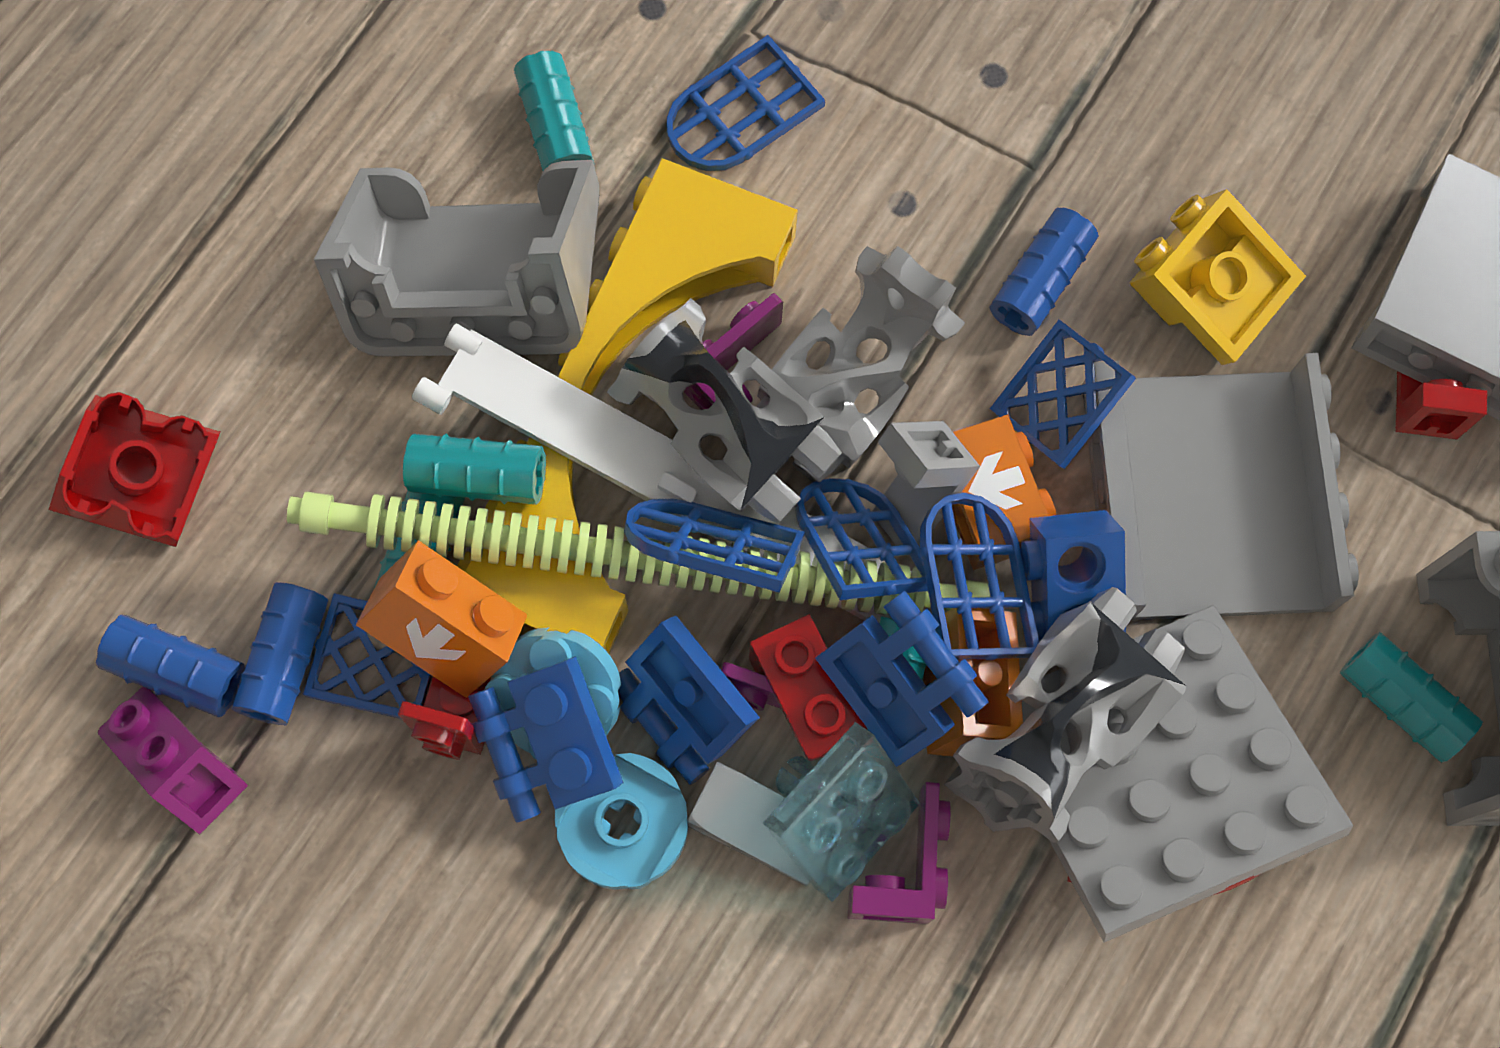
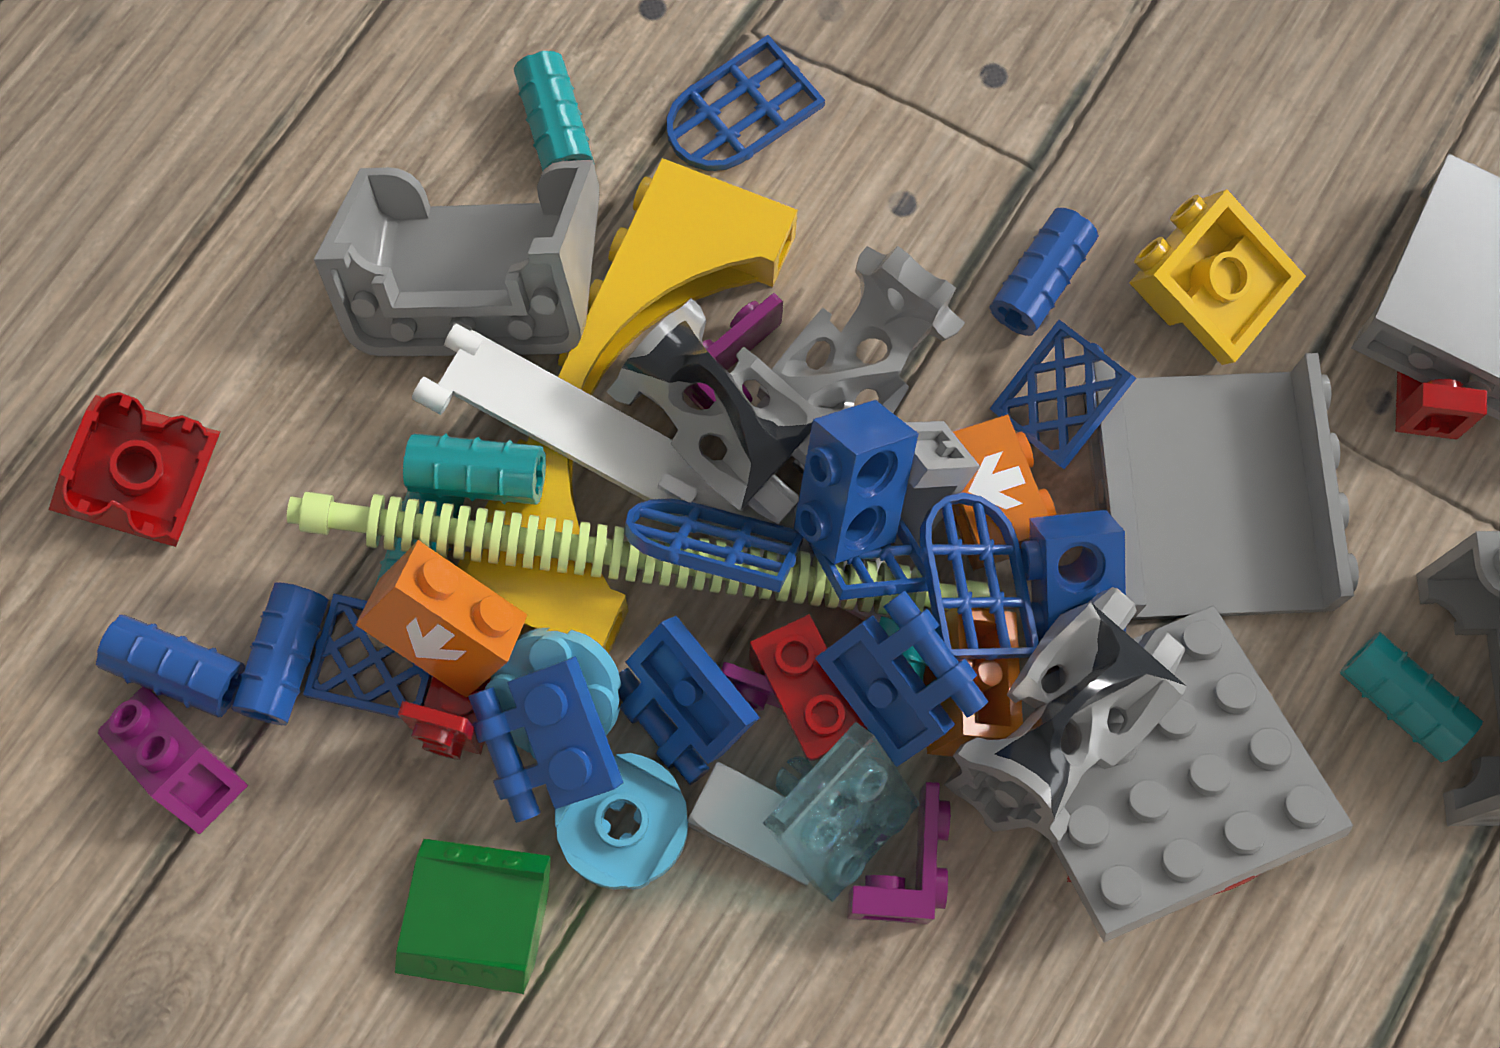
none -> green slope [395,838,551,994]
none -> blue brick [794,400,919,564]

